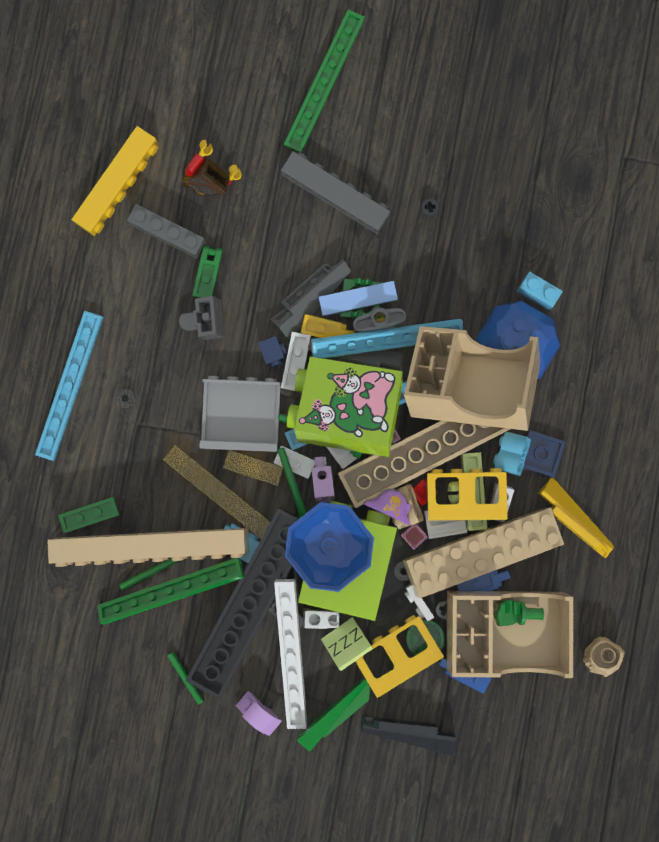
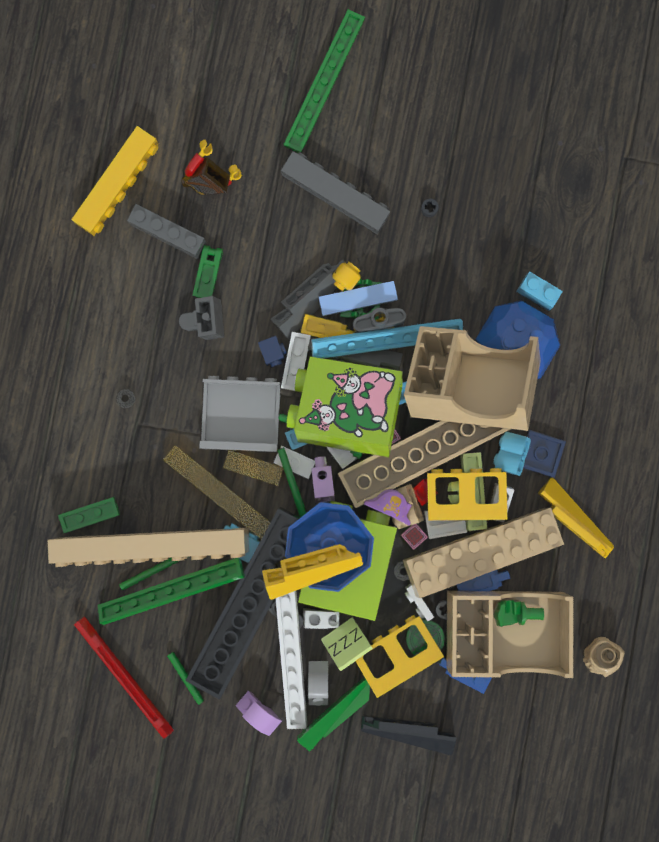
medium azure tile [35,310,104,461] -> none
none -> red piece [74,616,174,739]
none -> yellow wedge [262,544,363,600]
none -> light grey brick [308,661,328,706]
none -> yellow head [332,262,361,291]

